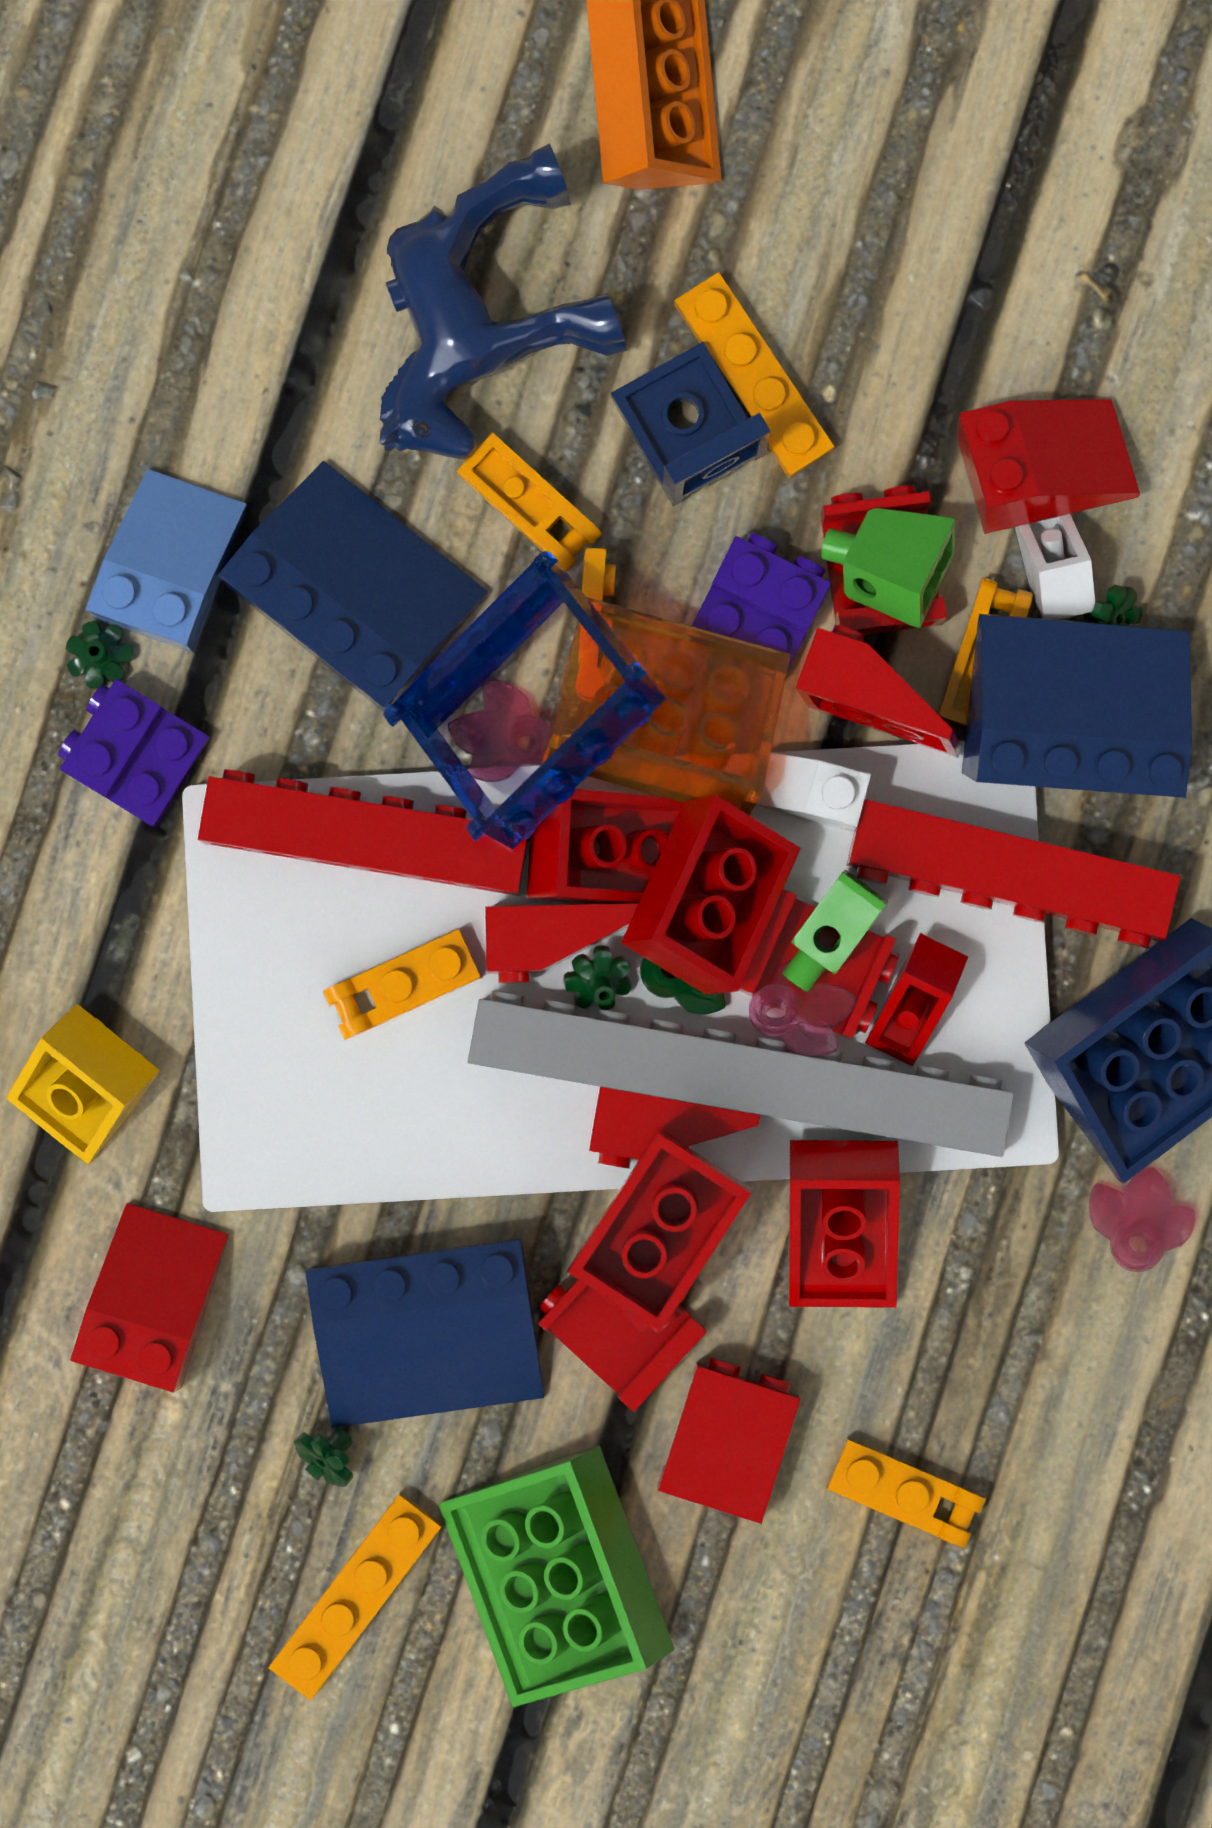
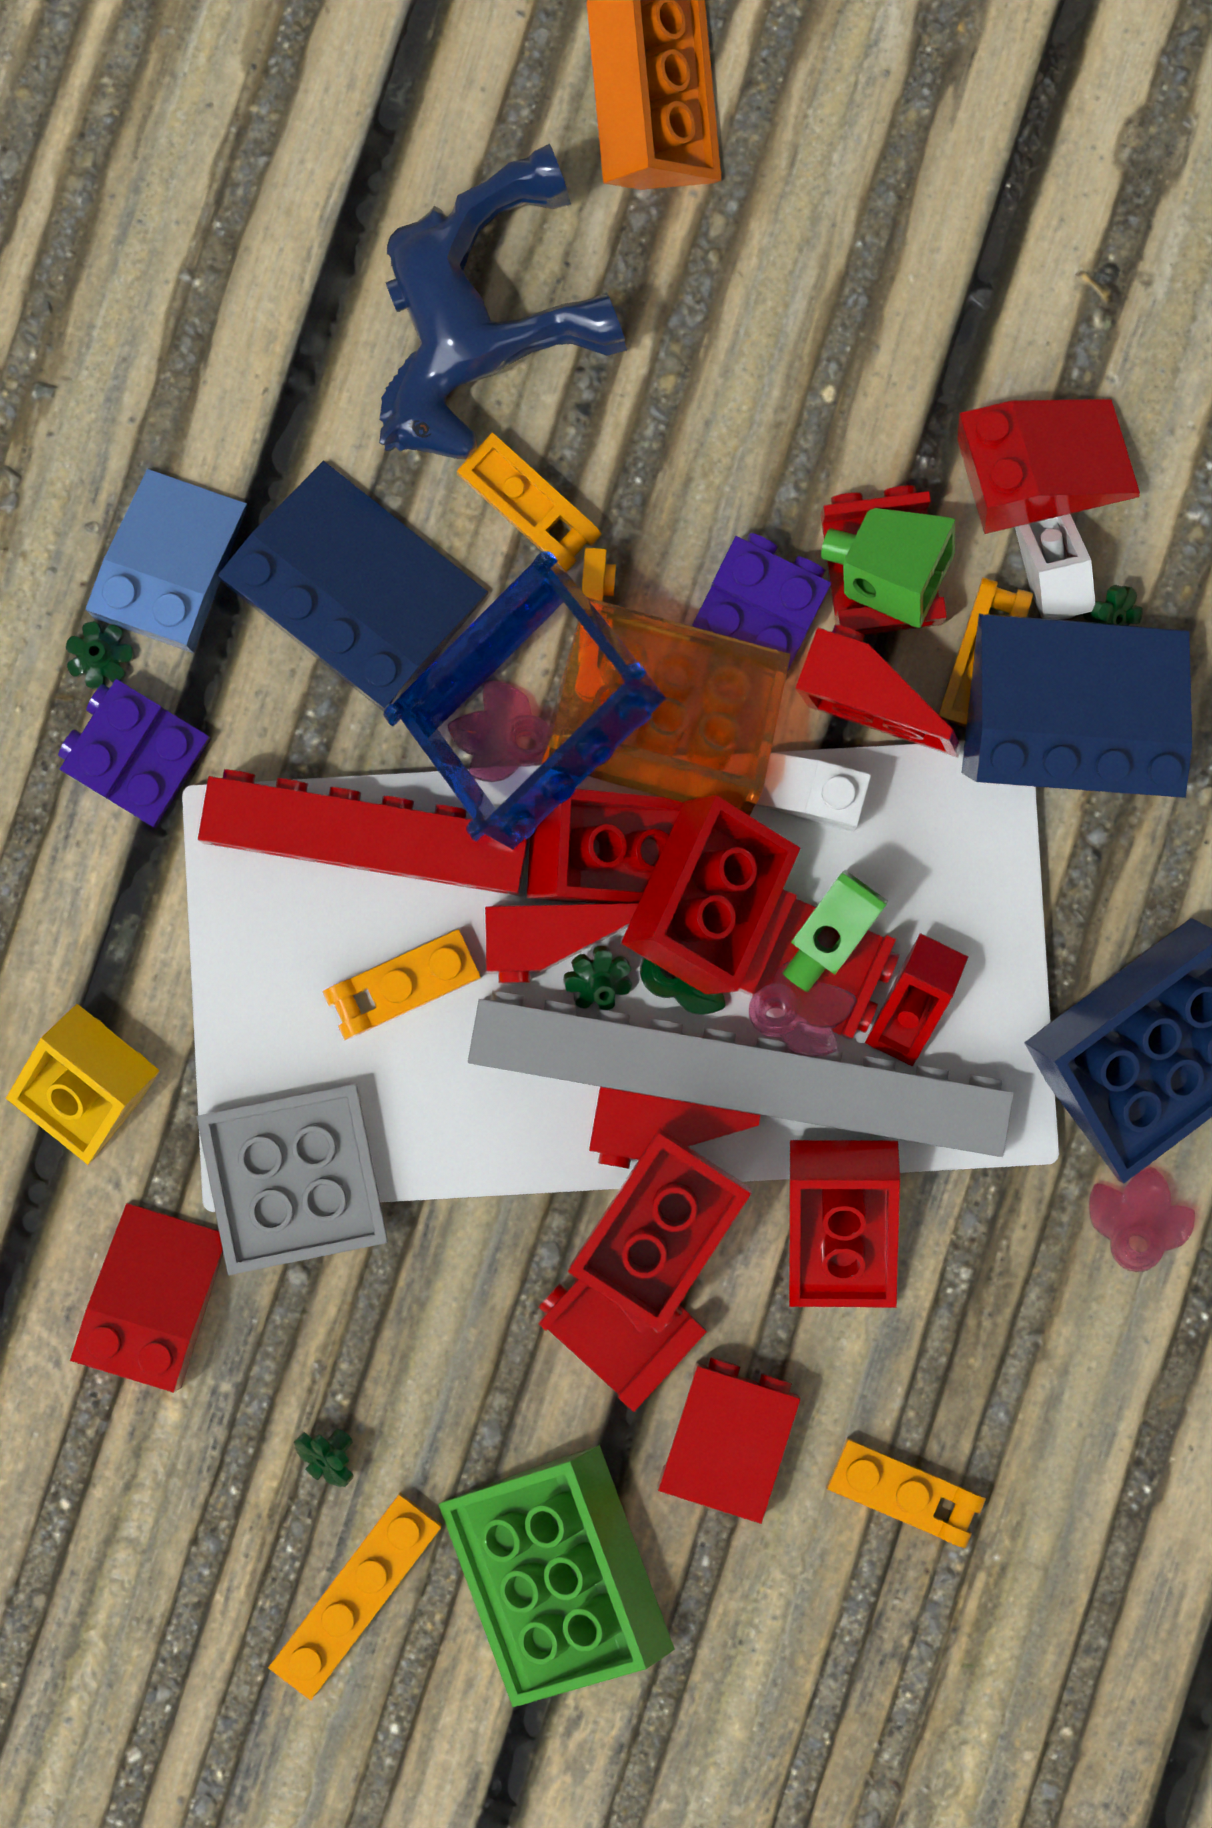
dark blue slope [305,1238,544,1428] -> none
dark blue bracket [611,342,771,506] -> none
light orange plate [674,272,835,479] -> none
red brick [846,799,1181,948] -> none
none -> light grey plate [196,1083,388,1275]

